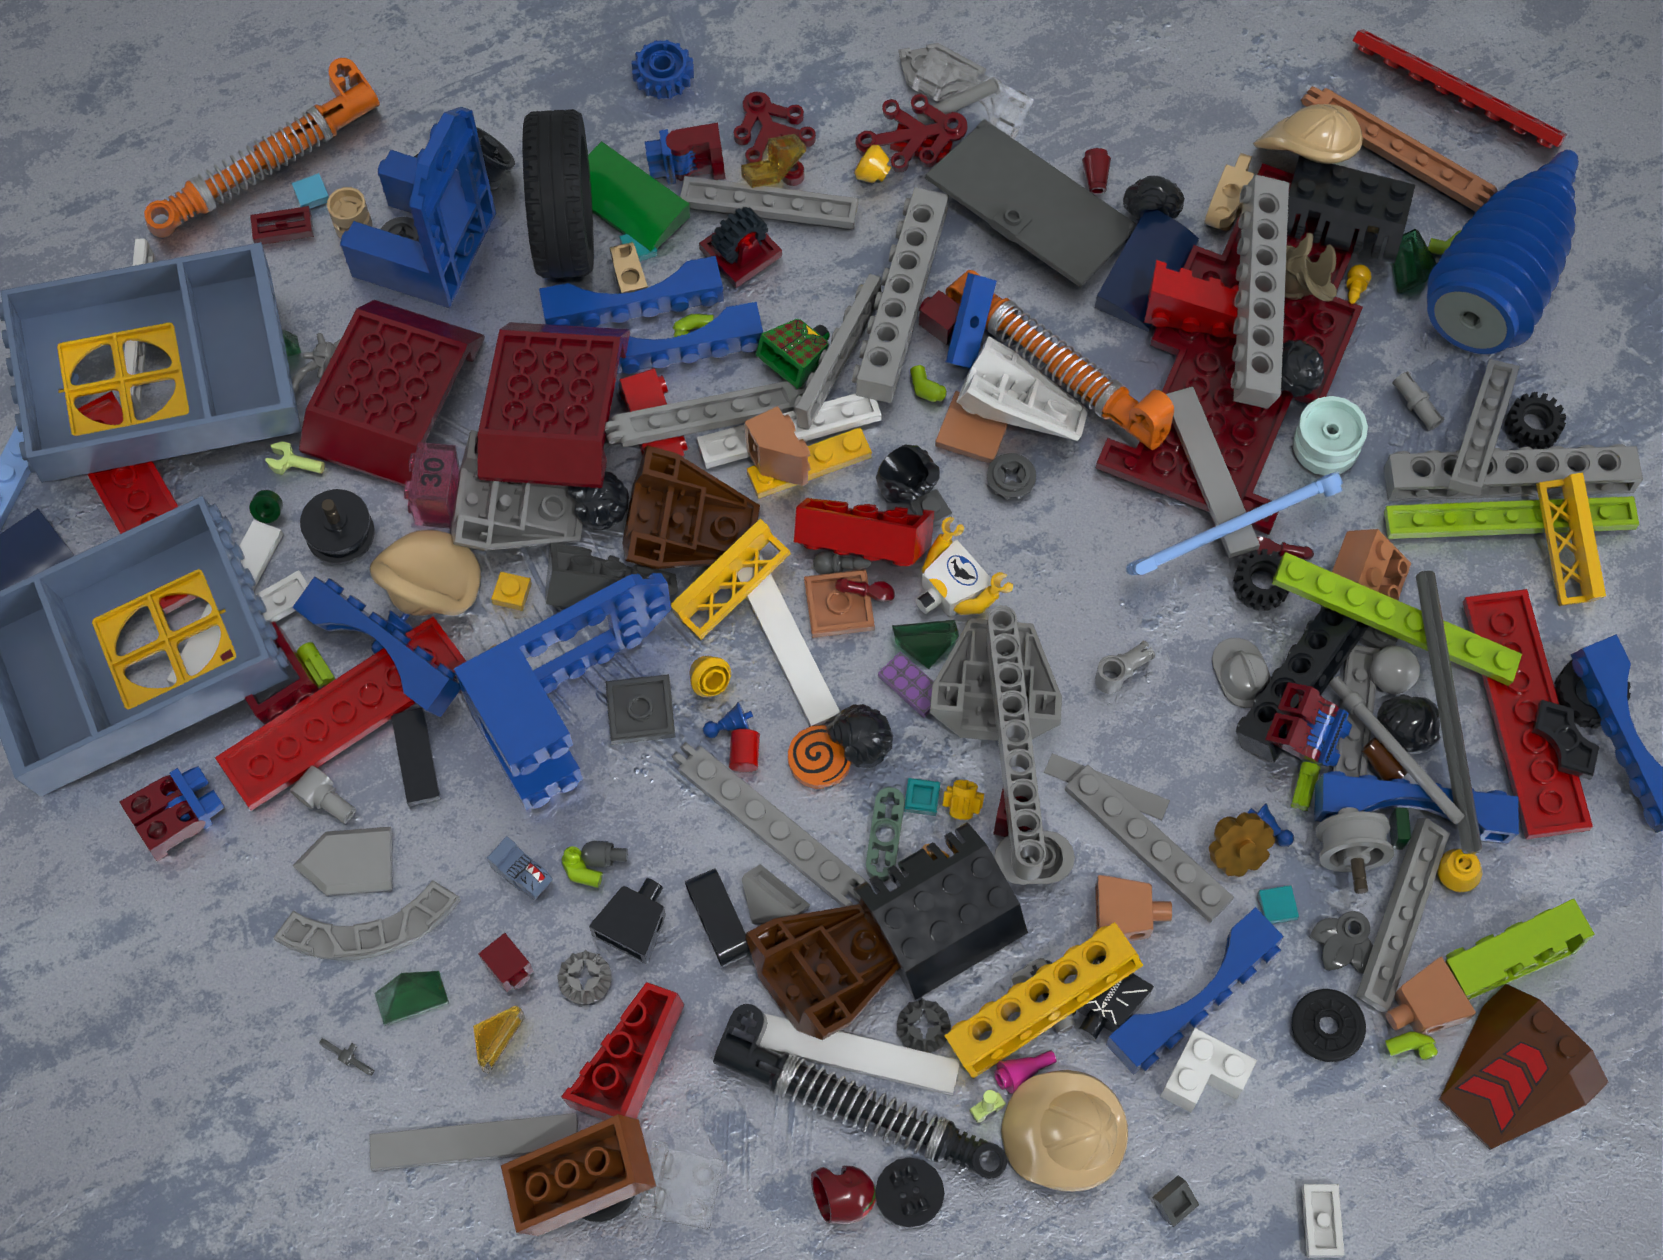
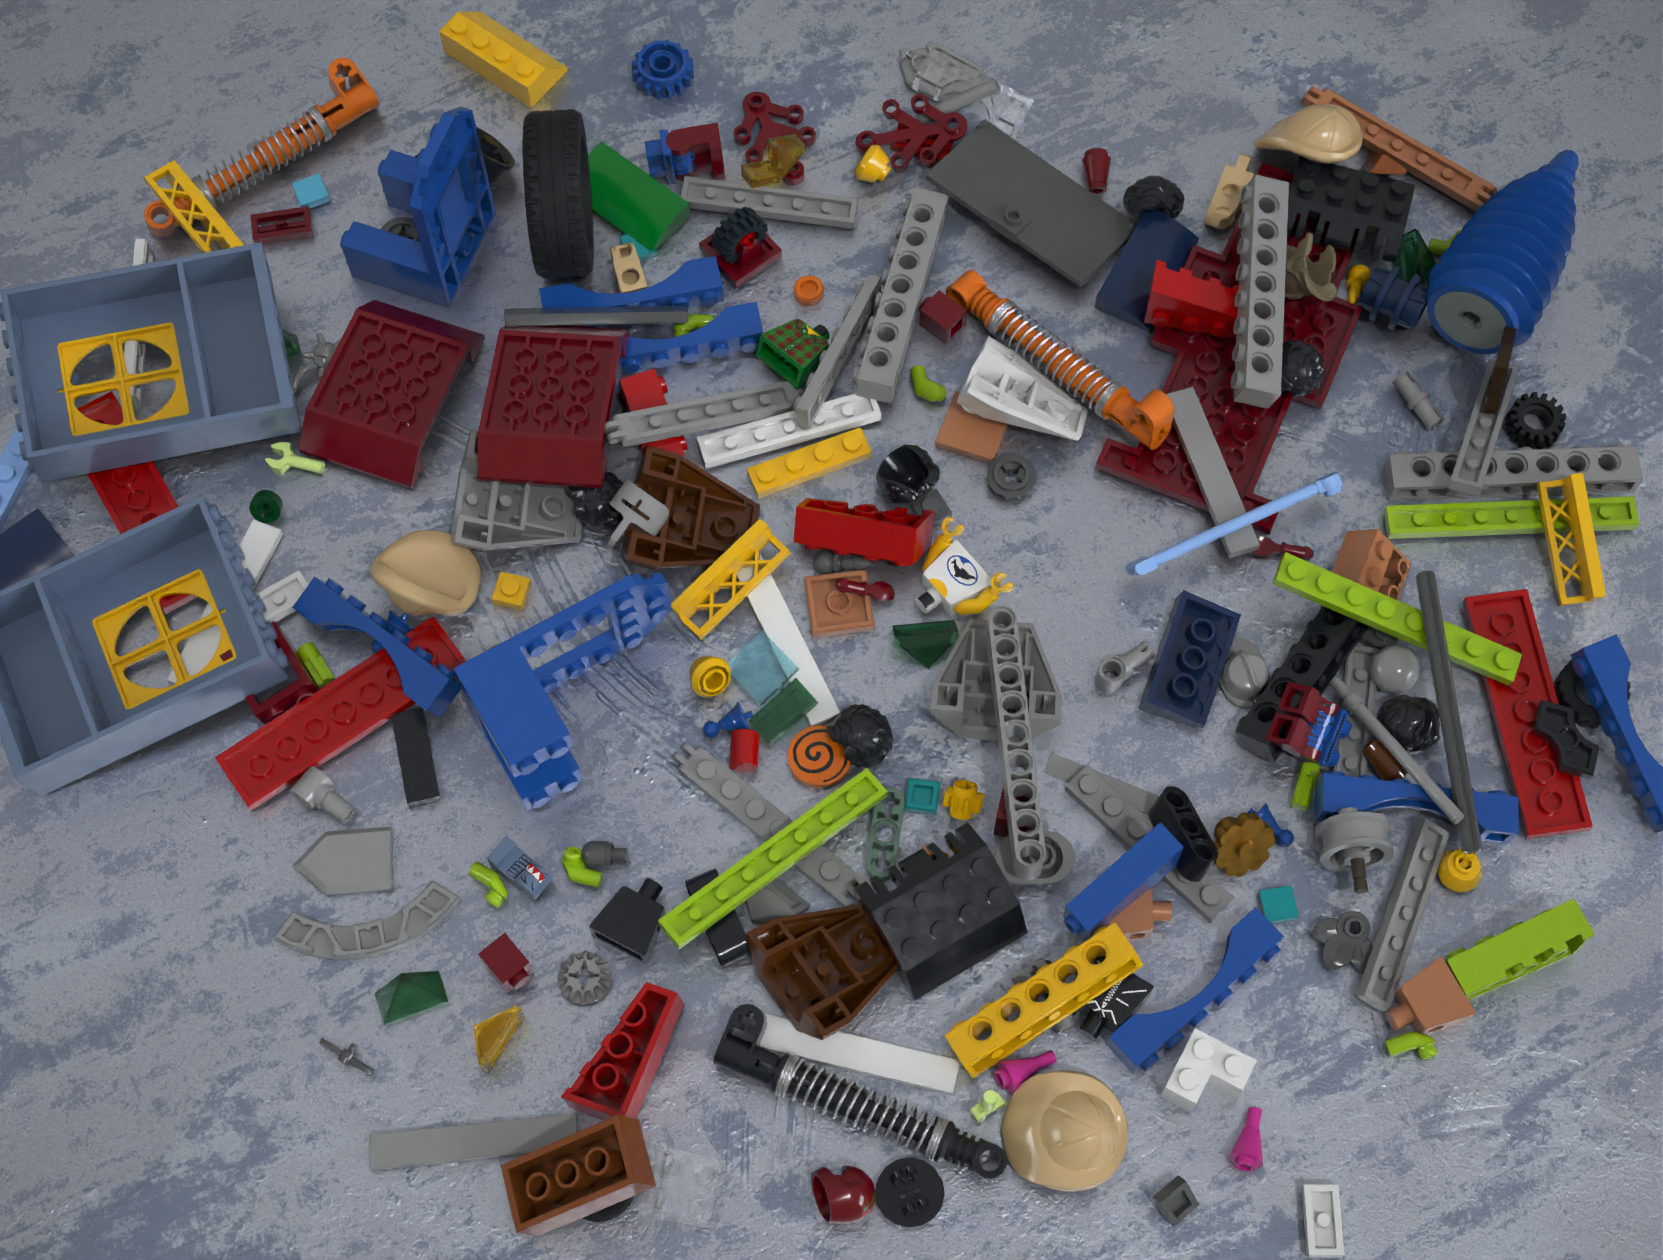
dark red hips [119,766,224,861] -> none
black wheel [300,489,375,565] -> none
tan wheel [327,187,372,238] -> none
clear pink brick [404,442,460,529] -> none
dark grey wedge [545,543,678,609] -> none
dark grey tile [605,674,676,745] -> none
nougat slope [745,406,811,486] -> none
medium lavender tile [878,652,934,718] -> none
dark grey gear [897,998,951,1053] -> none
blue tile [946,273,997,368] -> none
black tyre [1233,549,1289,611] -> none
black wheel [1291,989,1366,1062] -> none
light aqua wheel [1292,396,1368,476] -> none
red plate [1353,29,1567,148] -> none
dark green tile [1389,808,1411,850] -> none
reddish brown wedge [1439,984,1608,1150] -> none
none -> yellow fence [144,160,244,253]
none -> yellow slope [439,11,568,108]
none -> lime arm [469,862,508,908]
none -> dark grey tile [504,306,688,326]
none -> light grey helmet [607,480,669,552]
none -> lime plate [658,768,888,950]
none -> clear light blue piece [728,631,800,706]
none -> clear green tile [748,678,818,746]
none -> orange tile [794,275,824,306]
none -> blue slope [1063,822,1183,941]
none -> dark blue slope [1138,590,1241,728]
none -> black beam [1148,786,1219,882]
none -> dark pink cone [1229,1107,1263,1172]
none -> dark blue piece [1359,265,1428,331]
none -> dark orange slope [1360,151,1407,175]
none -> dark brown tile [1484,326,1517,415]

